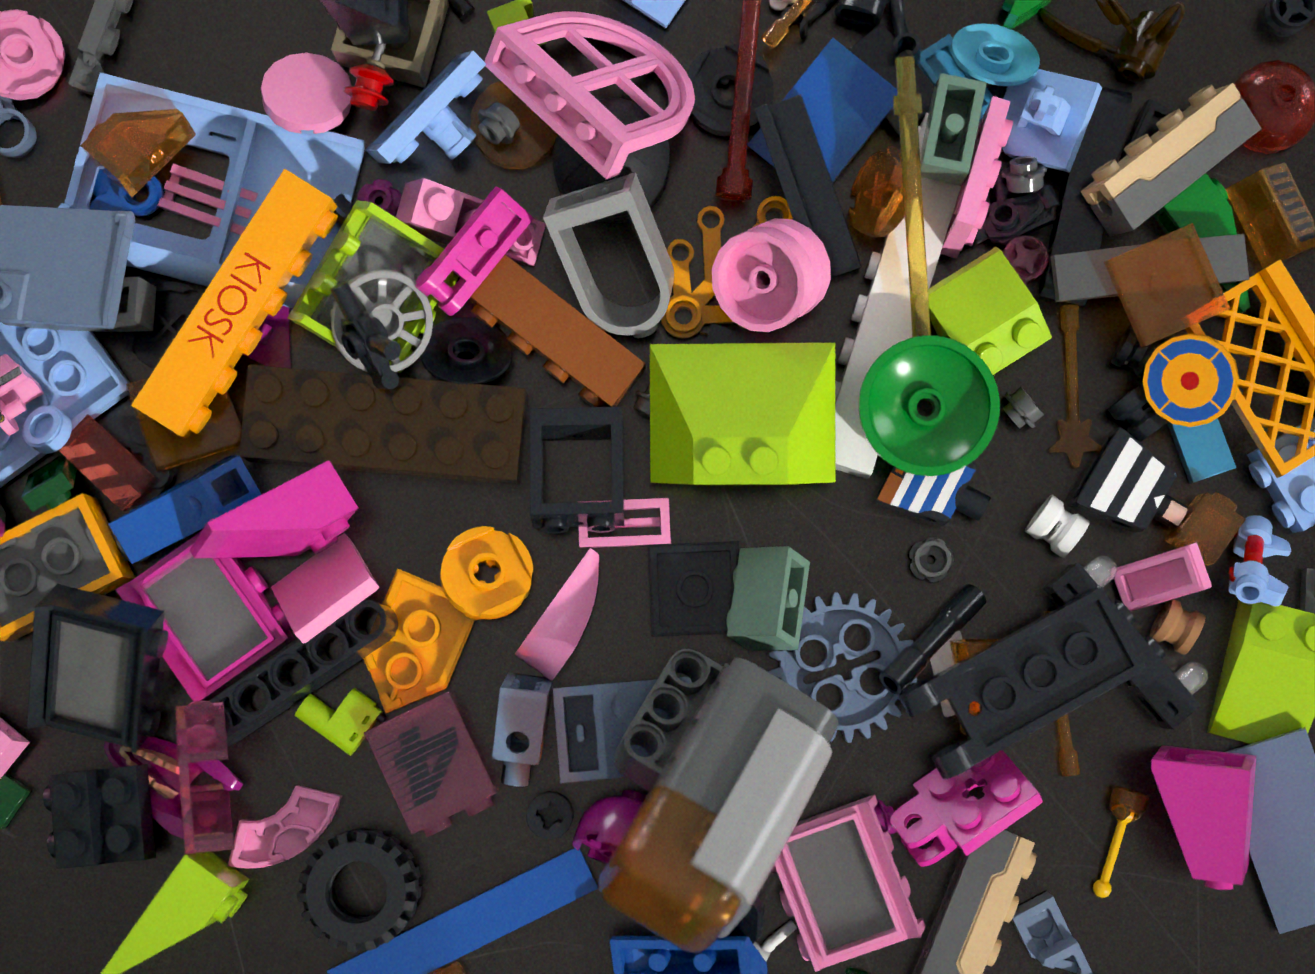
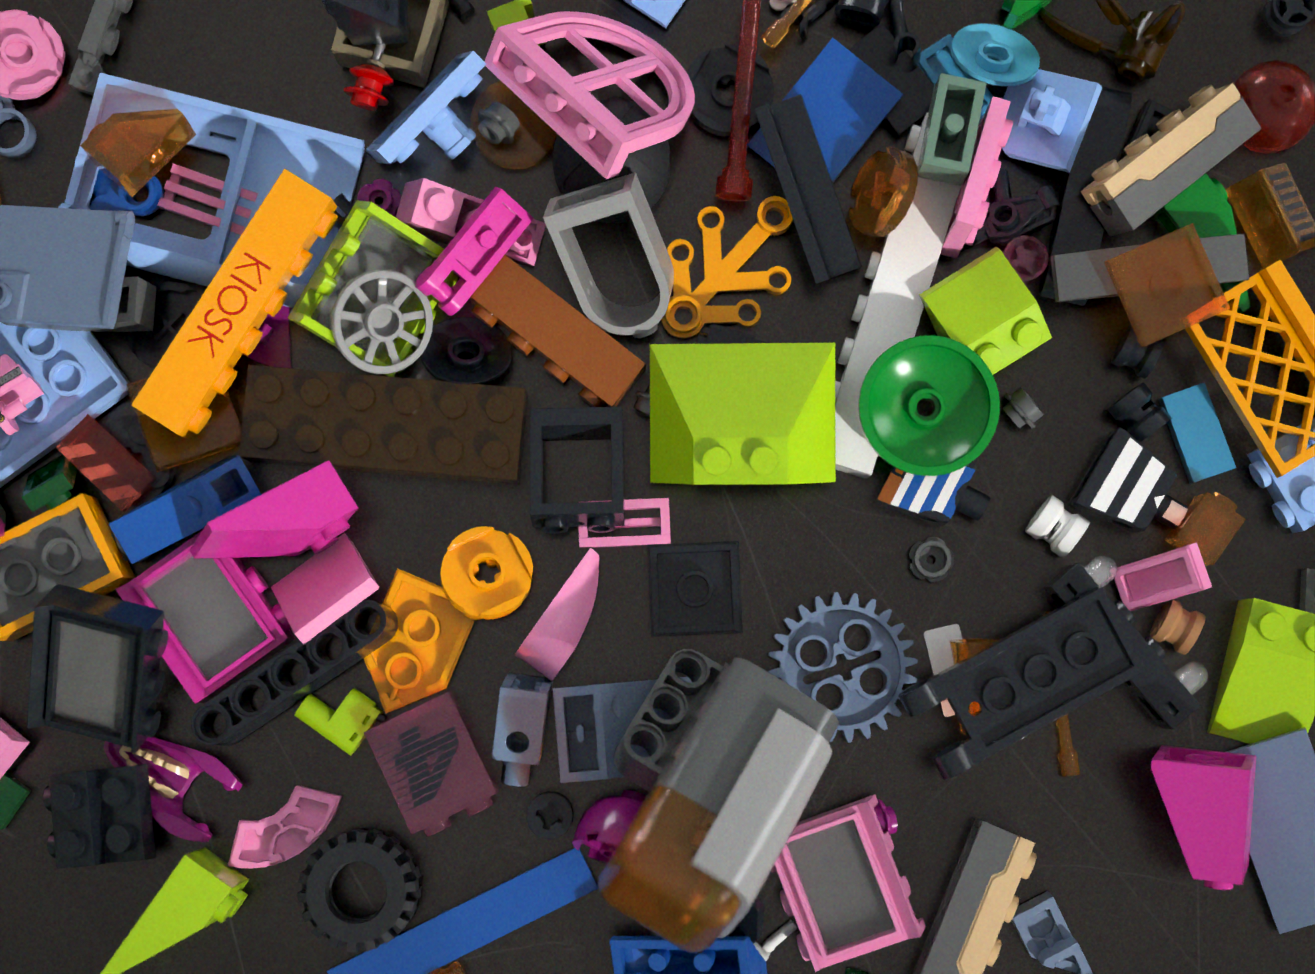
light blue tile [22,405,72,454] -> none
clear pink panel [175,700,234,854] -> none
bright pink tile [261,53,352,134] -> none
black piece [330,281,401,389] -> none
bright pink wheel [712,218,831,332] -> none
sand green brick [726,546,810,651] -> none
black piece [879,584,986,695] -> none
dark pink plate [890,750,1043,867] -> none
clear yellow bar [893,56,931,338] -> none
dark grey plate [1001,156,1047,193] -> none
clear orange piece [1049,305,1102,469] -> none
hinge [1093,785,1150,898] -> none
tile [1142,333,1239,427] -> none
light blue piece [1229,515,1291,606] -> none

